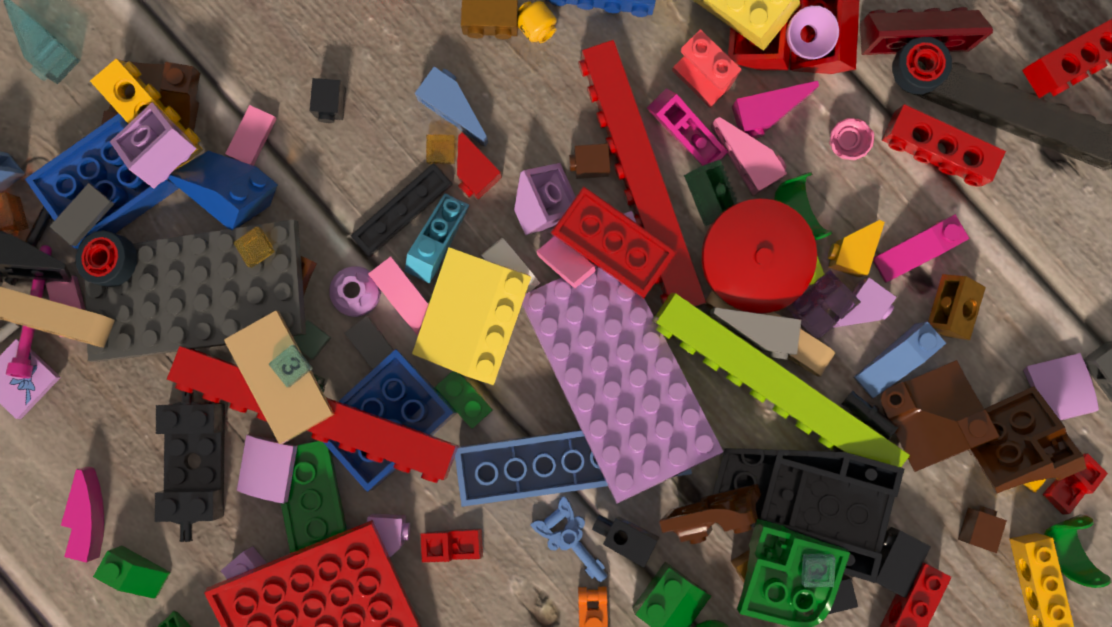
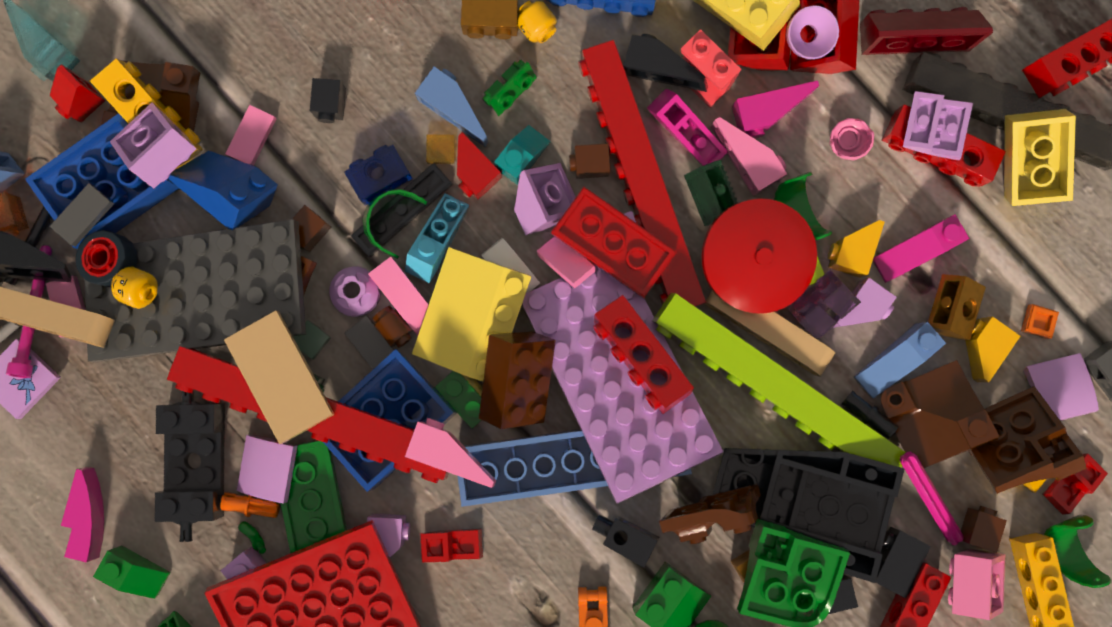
clear yellow tile [233,226,275,268] -> none
clear light blue tile [269,345,313,388] -> none
medium blue piece [530,496,608,583] -> none
light grey slope [710,308,801,360] -> none
clear light blue tile [801,554,836,587] -> none
wheel [892,37,952,94] -> none
none -> red slope [50,64,105,123]
none -> yellow head [111,267,158,309]
none -> orange axle [220,492,280,518]
none -> green piece [238,521,266,554]
none -> reddish brown brick [291,205,332,252]
none -> clear blue brick [344,144,413,206]
none -> green piece [362,189,427,259]
none -> reddish brown brick [372,305,413,348]
none -> bright pink slope [405,418,496,488]
none -> reddish brown brick [479,331,556,429]
none -> green hinge [482,60,537,116]
none -> teal slope [494,125,551,185]
none -> red brick [593,295,694,414]
none -> black slope [623,34,708,92]
none -> dark pink axle [900,451,964,545]
none -> lavender slope [903,91,973,160]
none -> bright pink brick [948,549,1005,620]
none -> yellow slope [965,316,1020,382]
none -> light yellow brick [1004,109,1076,206]
none -> orange tile [1021,304,1059,339]

